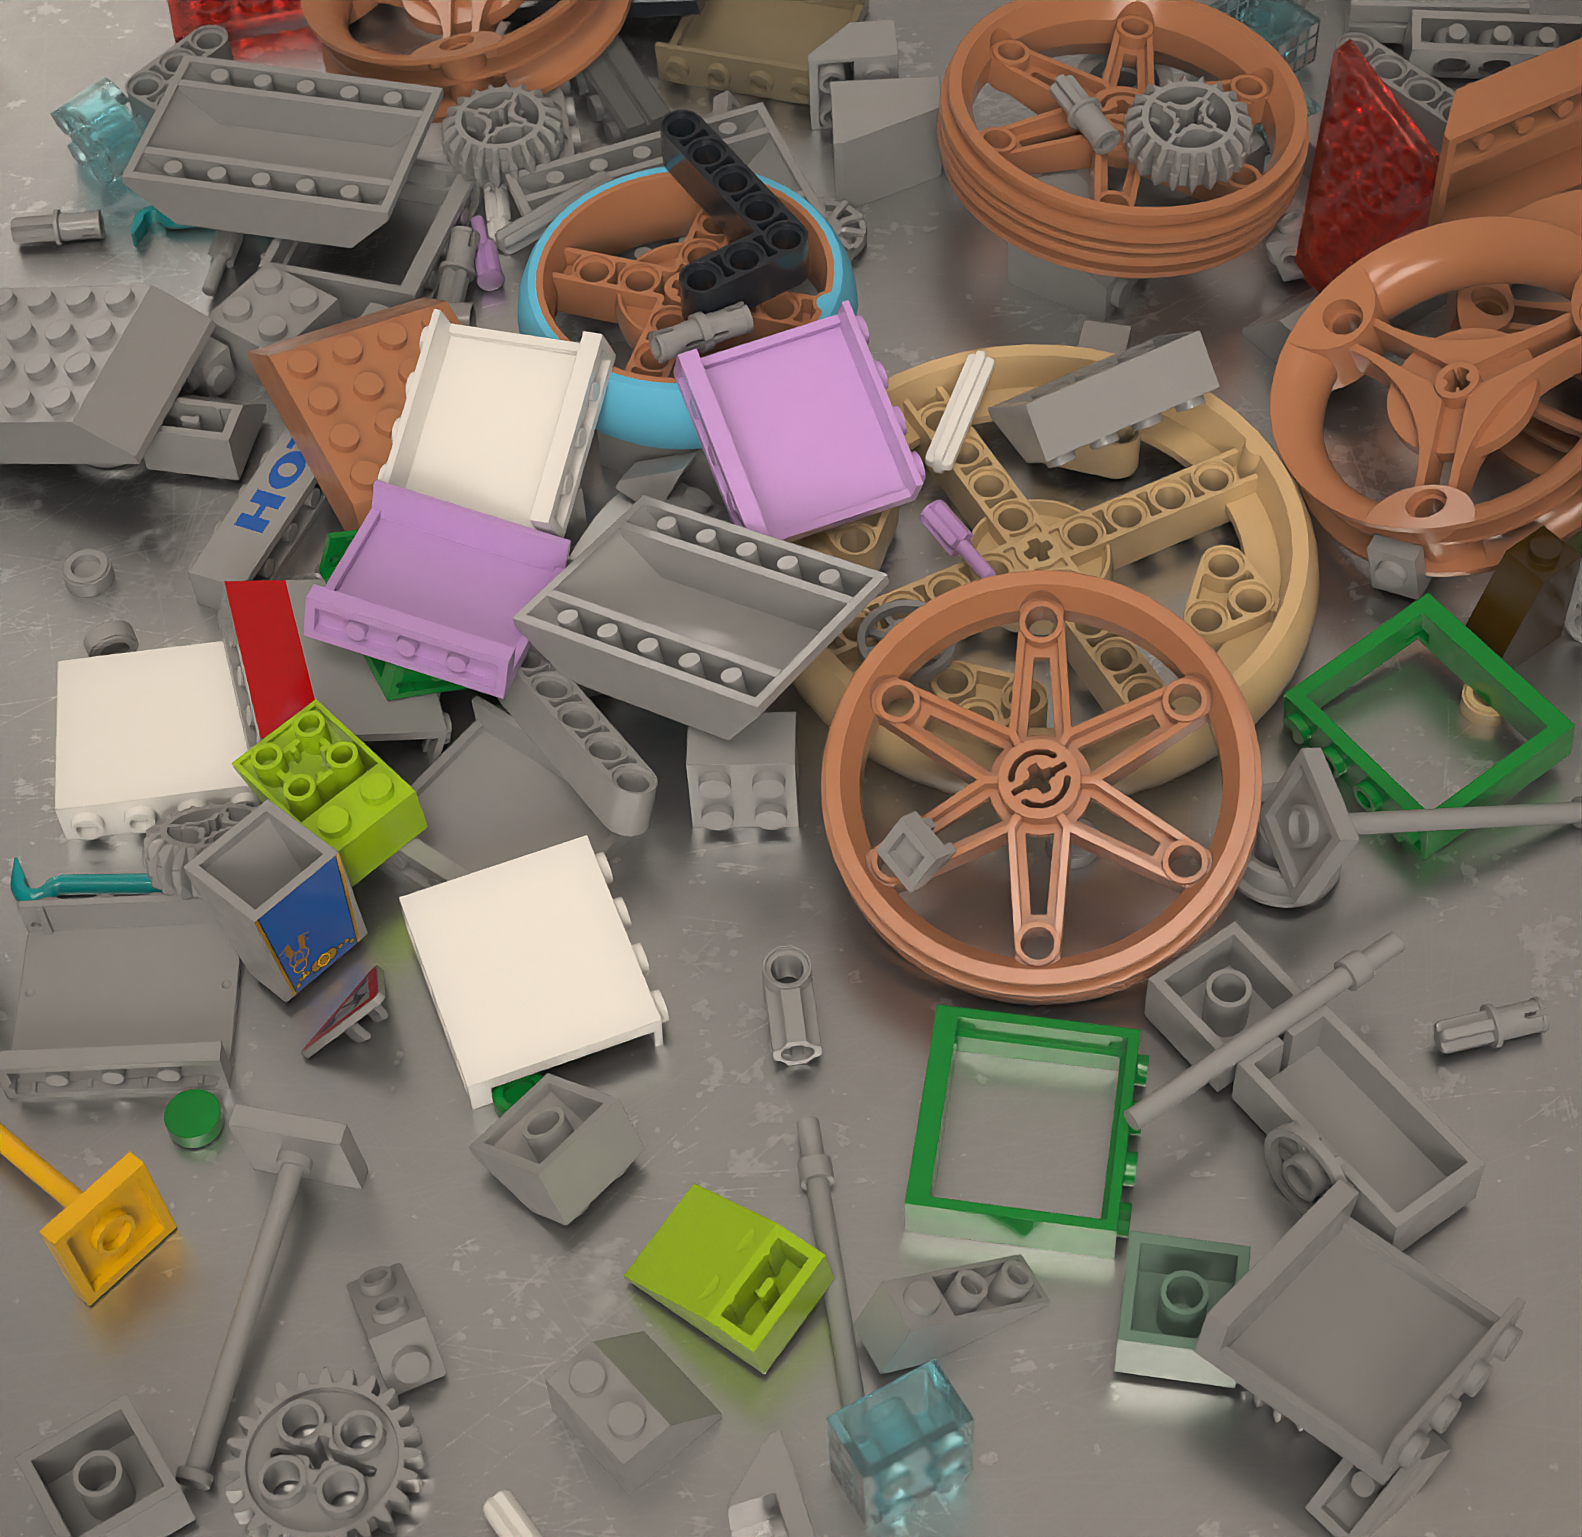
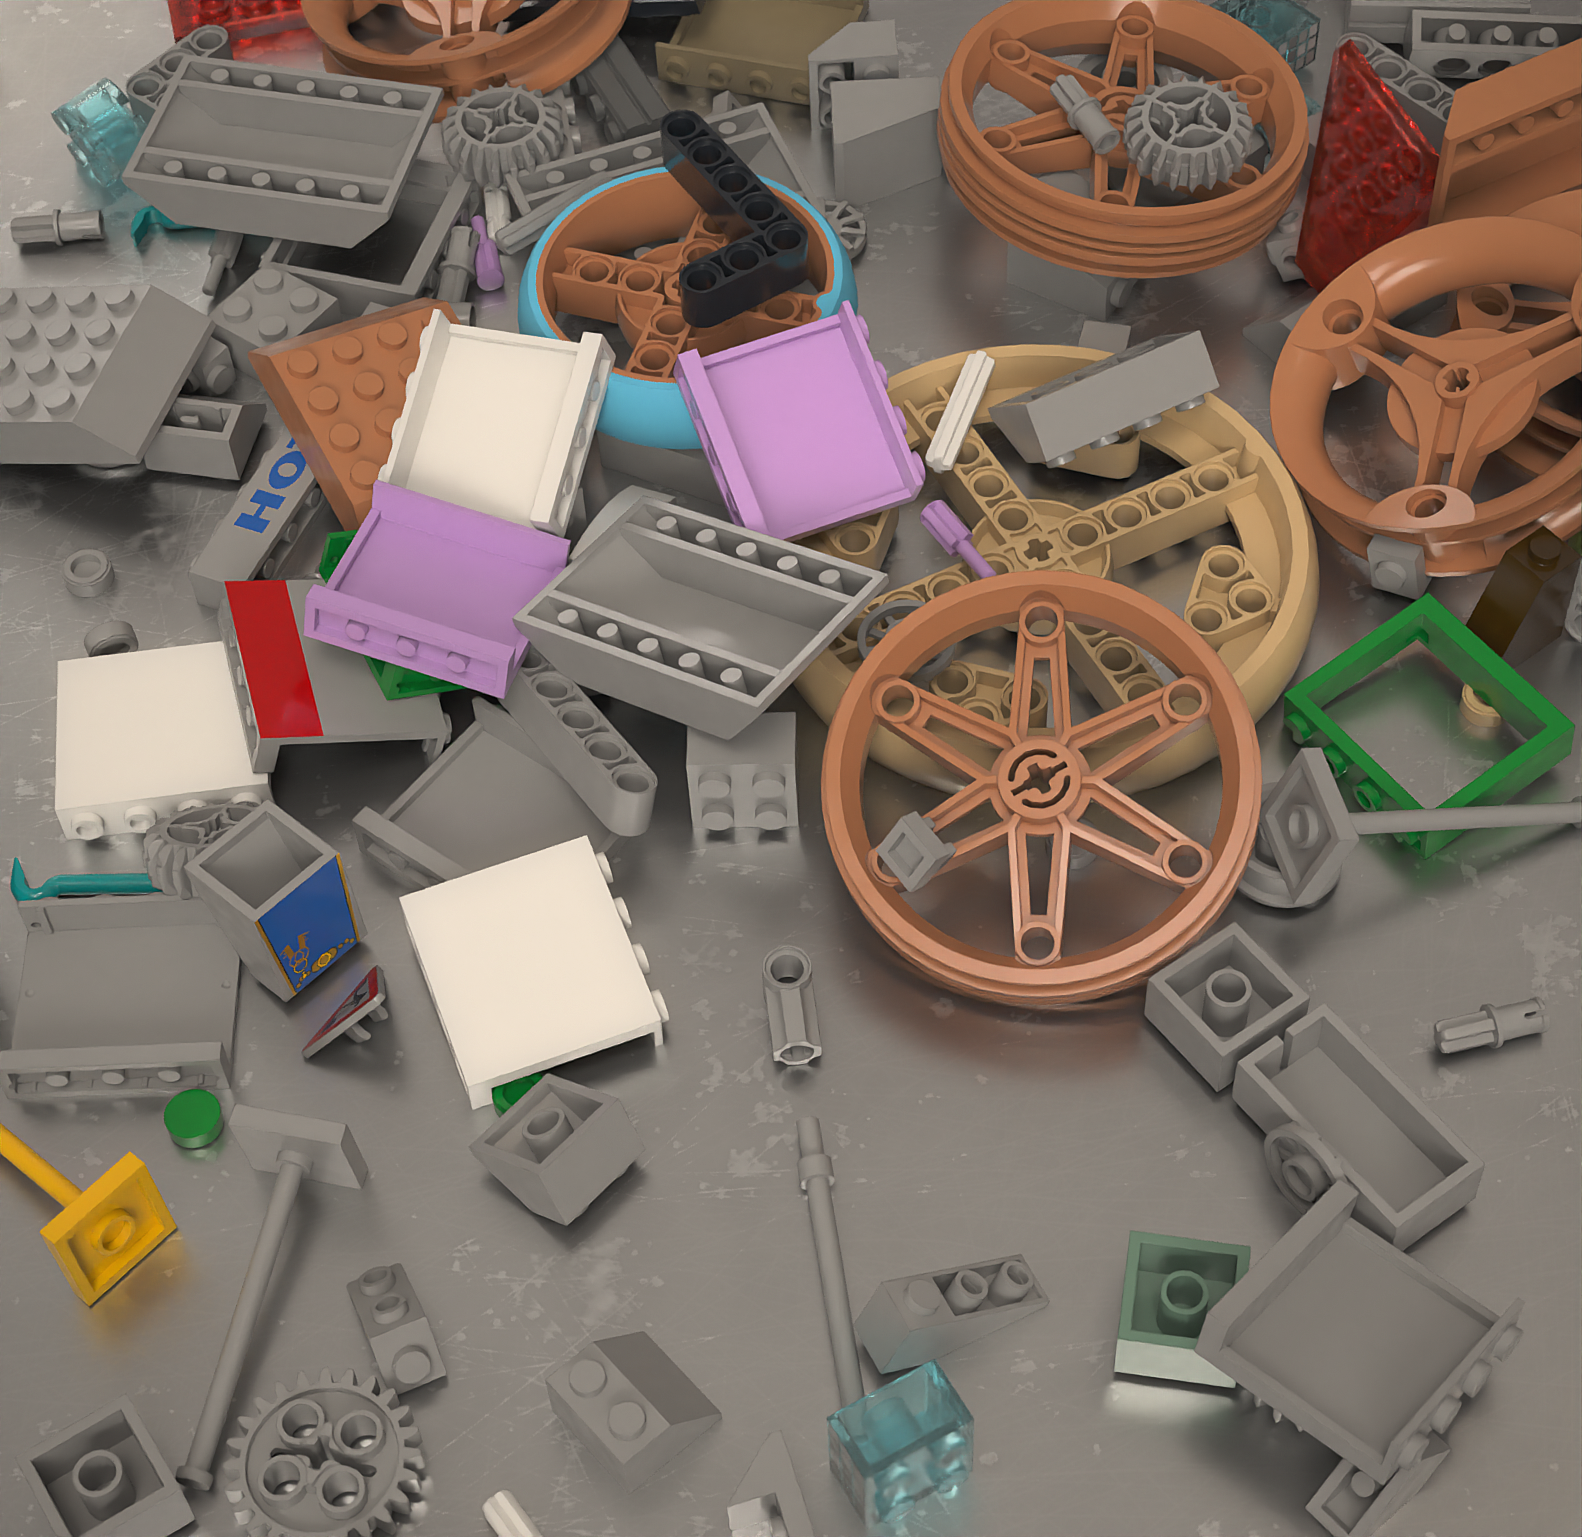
lime slope [232,699,428,888] -> none
light grey slope [615,452,722,518] -> none
lime slope [623,1183,835,1375] -> none
light grey pin [649,301,754,363] -> none
green window [904,1004,1149,1259] -> none
light grey bar [1124,932,1405,1131] -> none

